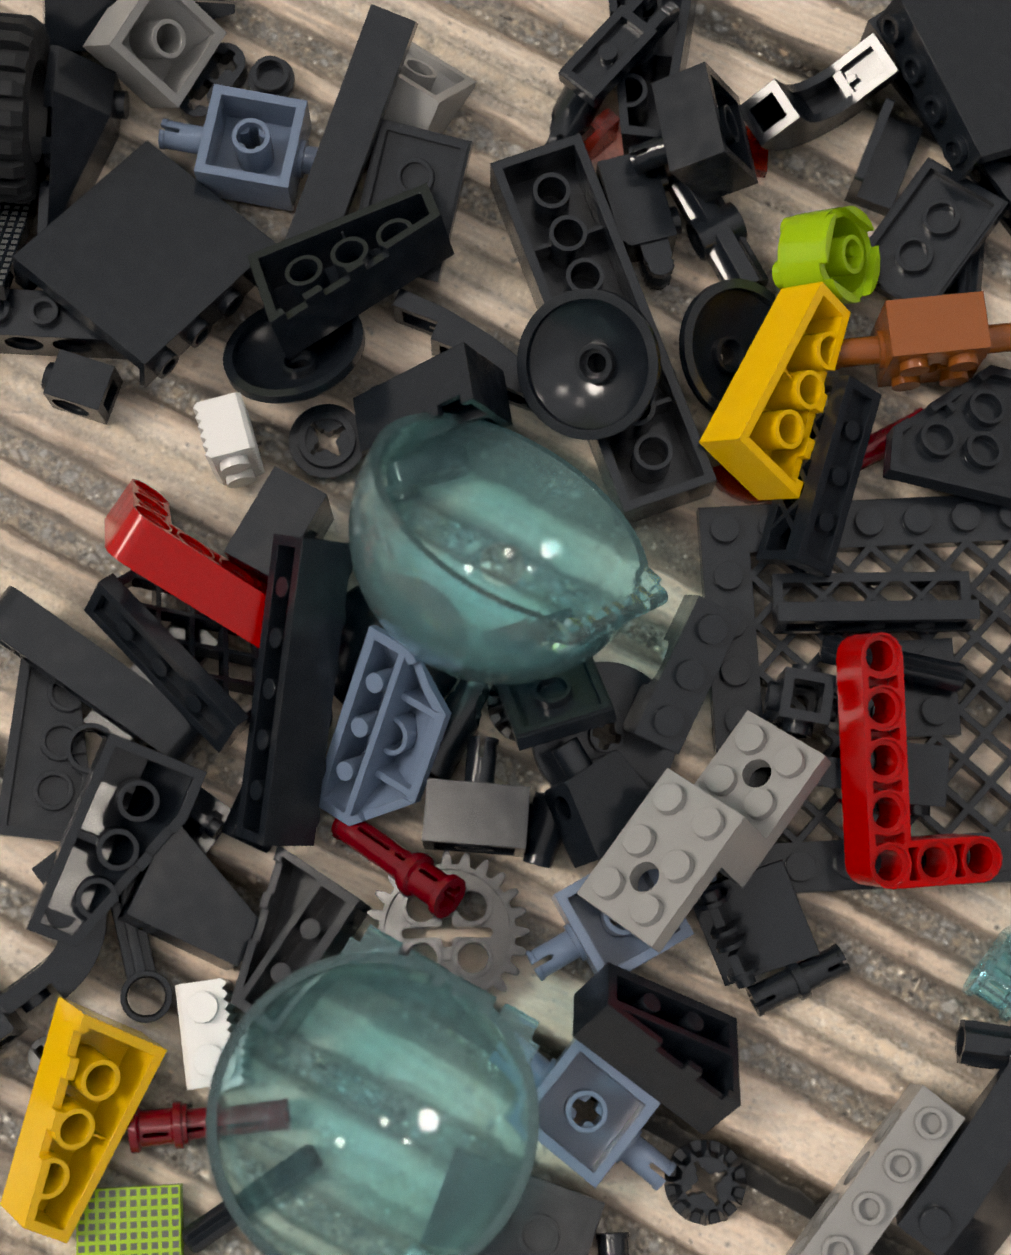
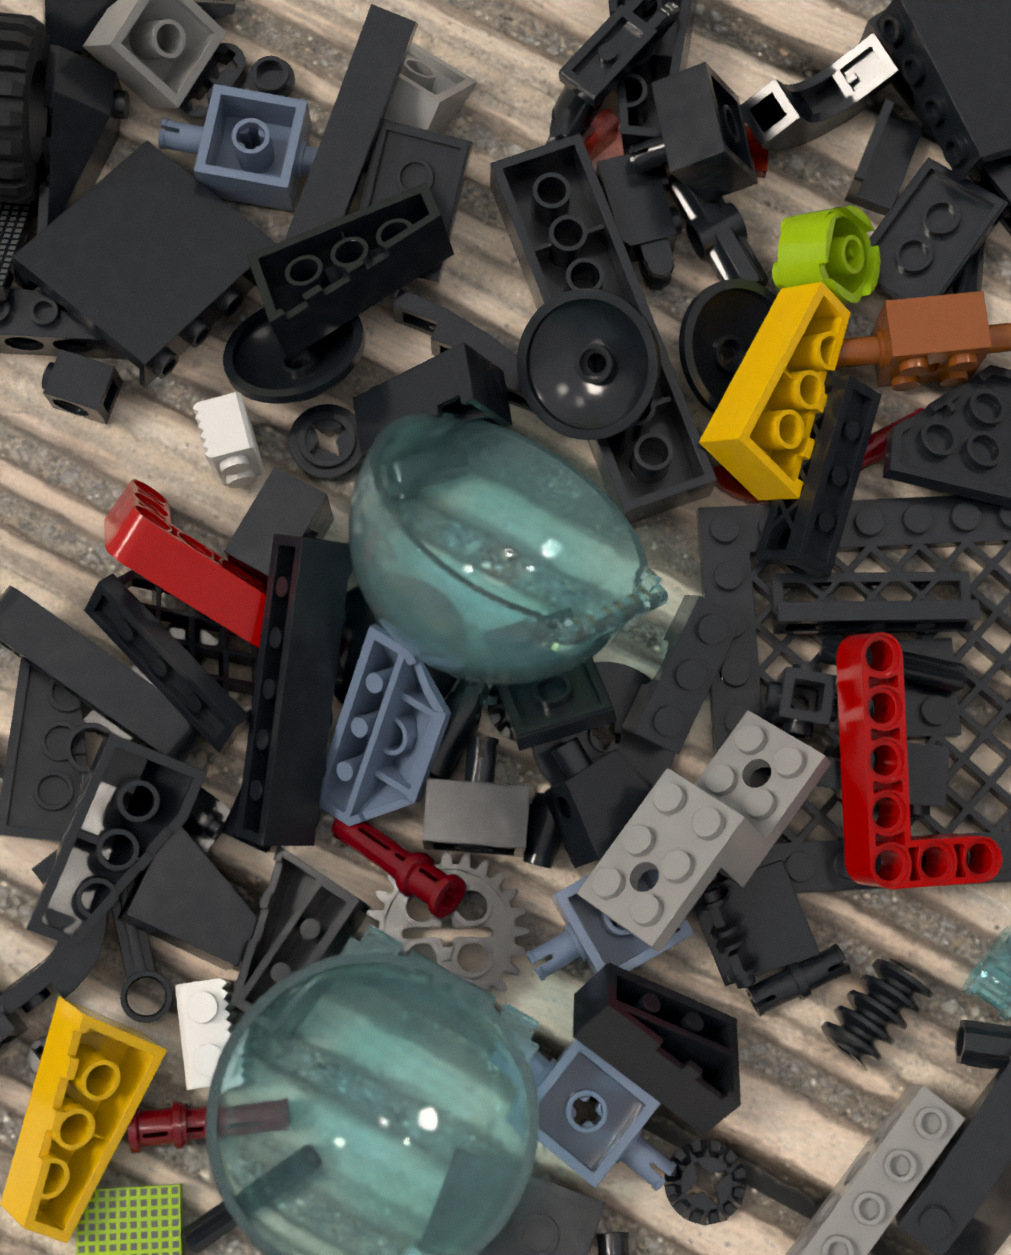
none -> black piece [821,958,933,1072]

